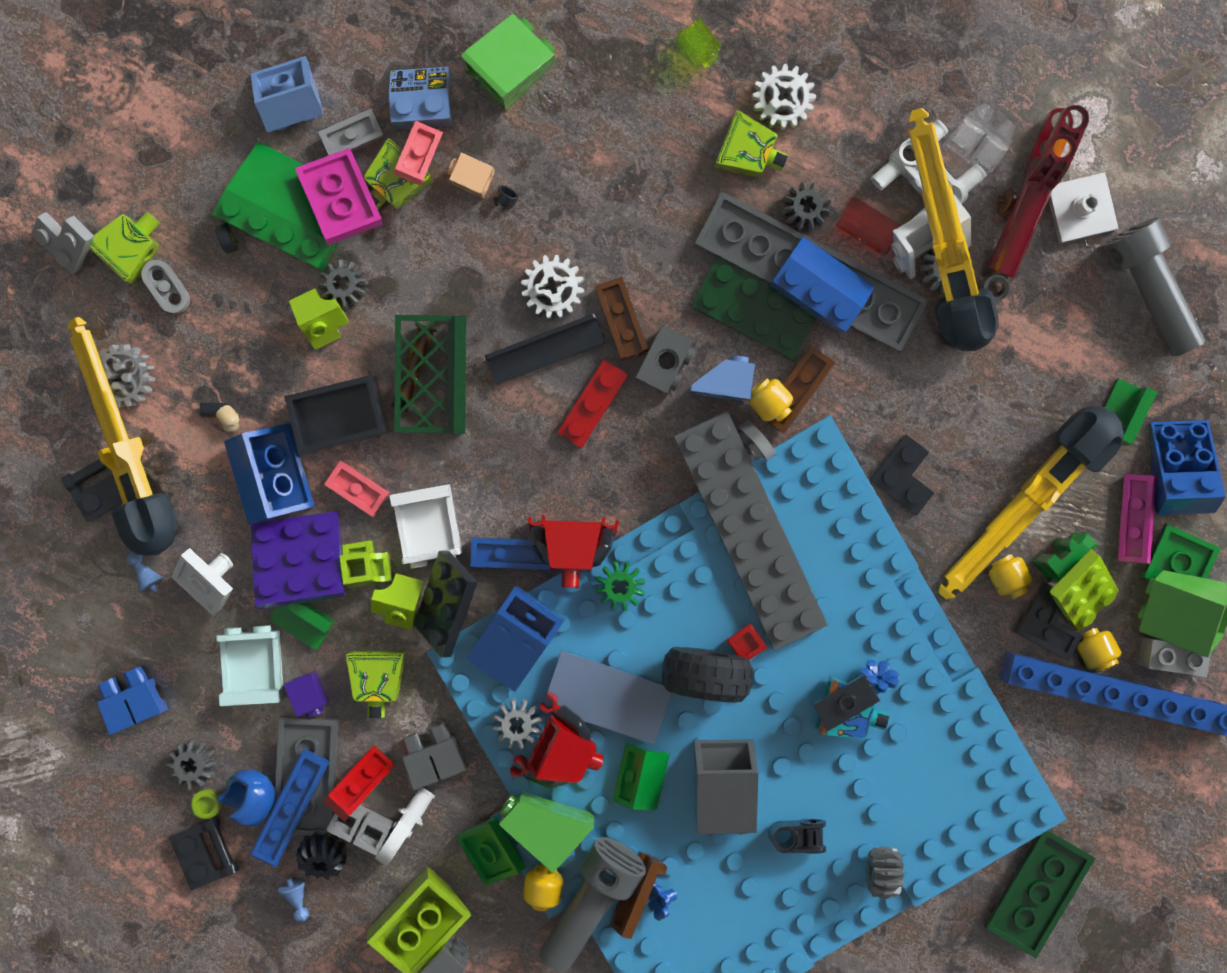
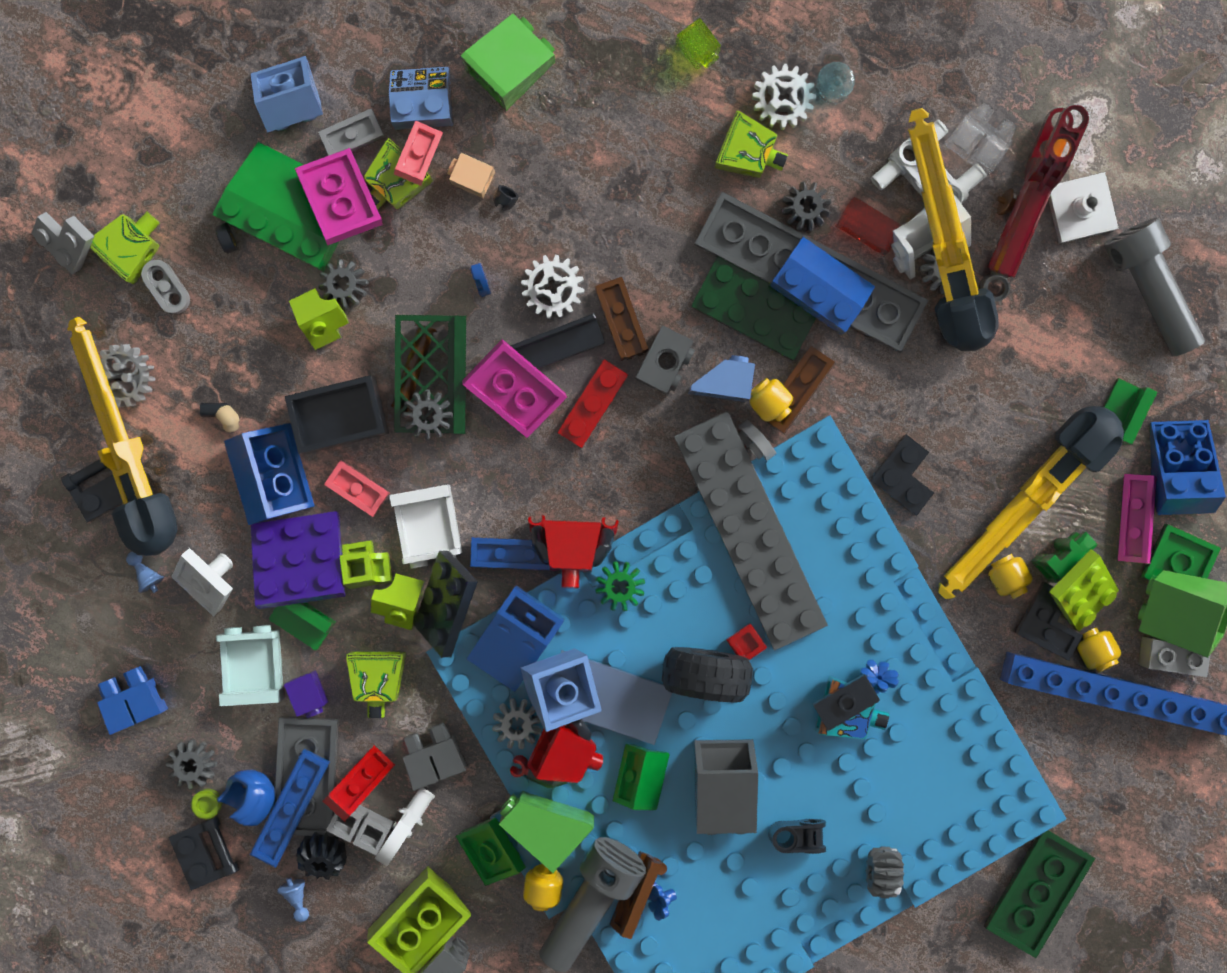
none -> dark grey gear [402,390,453,440]
none -> dark pink plate [462,339,567,438]
none -> blue tile [470,263,491,297]
none -> medium blue slope [521,648,602,731]
none -> clear light blue head [815,62,855,104]

